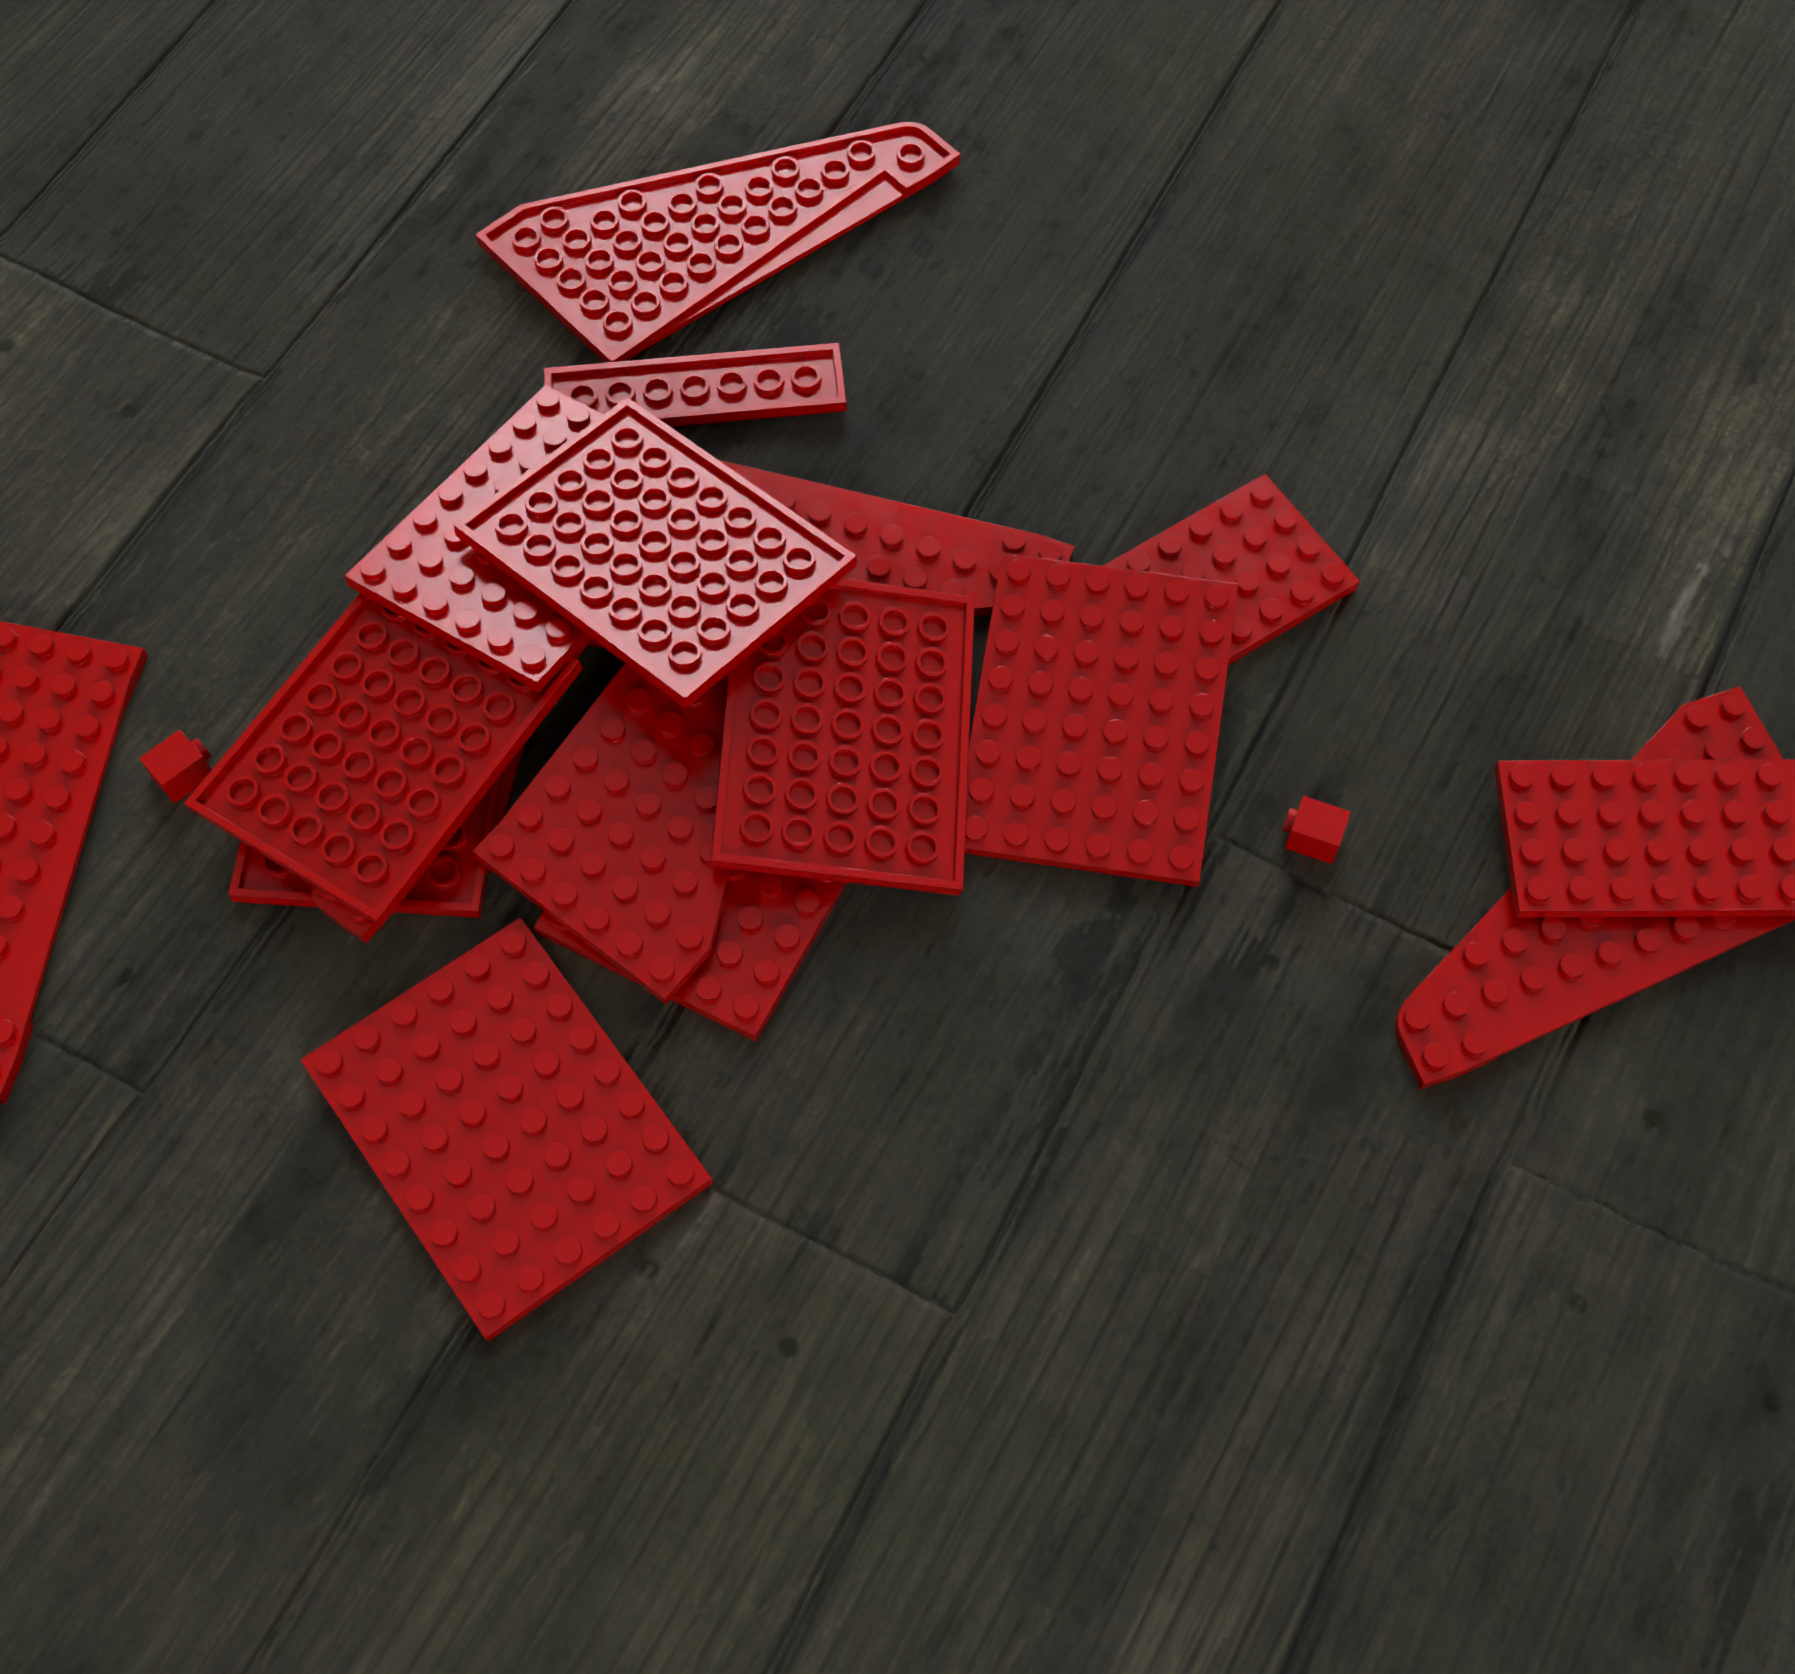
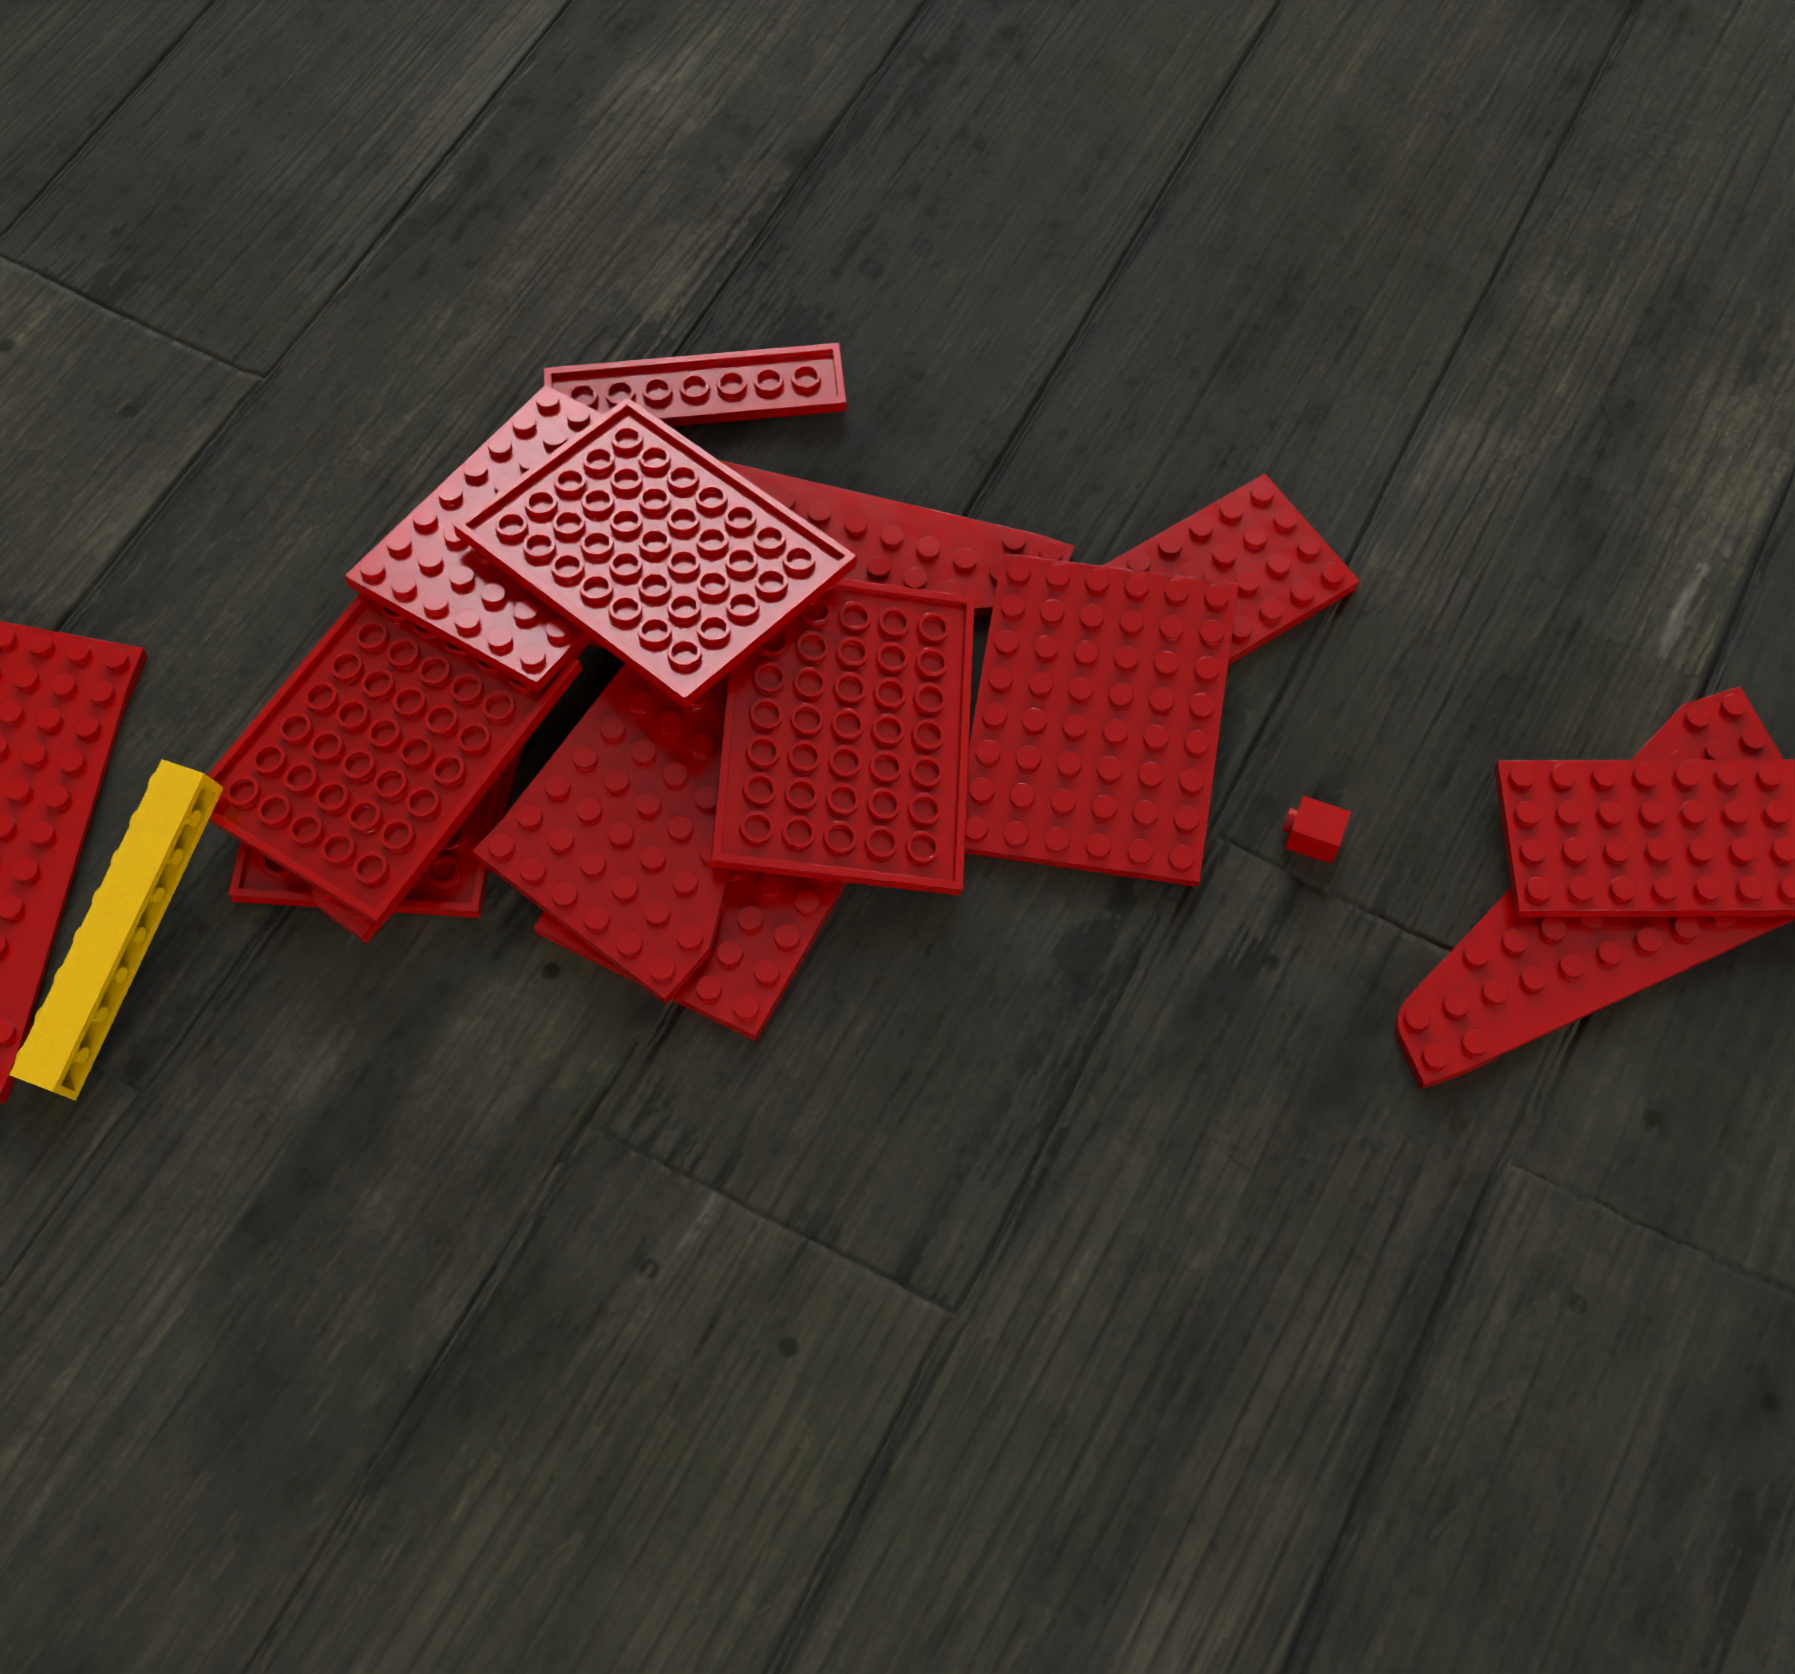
red brick [139,730,212,804] -> none
red plate [300,917,713,1342] -> none
wing [475,122,960,363] -> none
none -> yellow brick [9,759,224,1101]

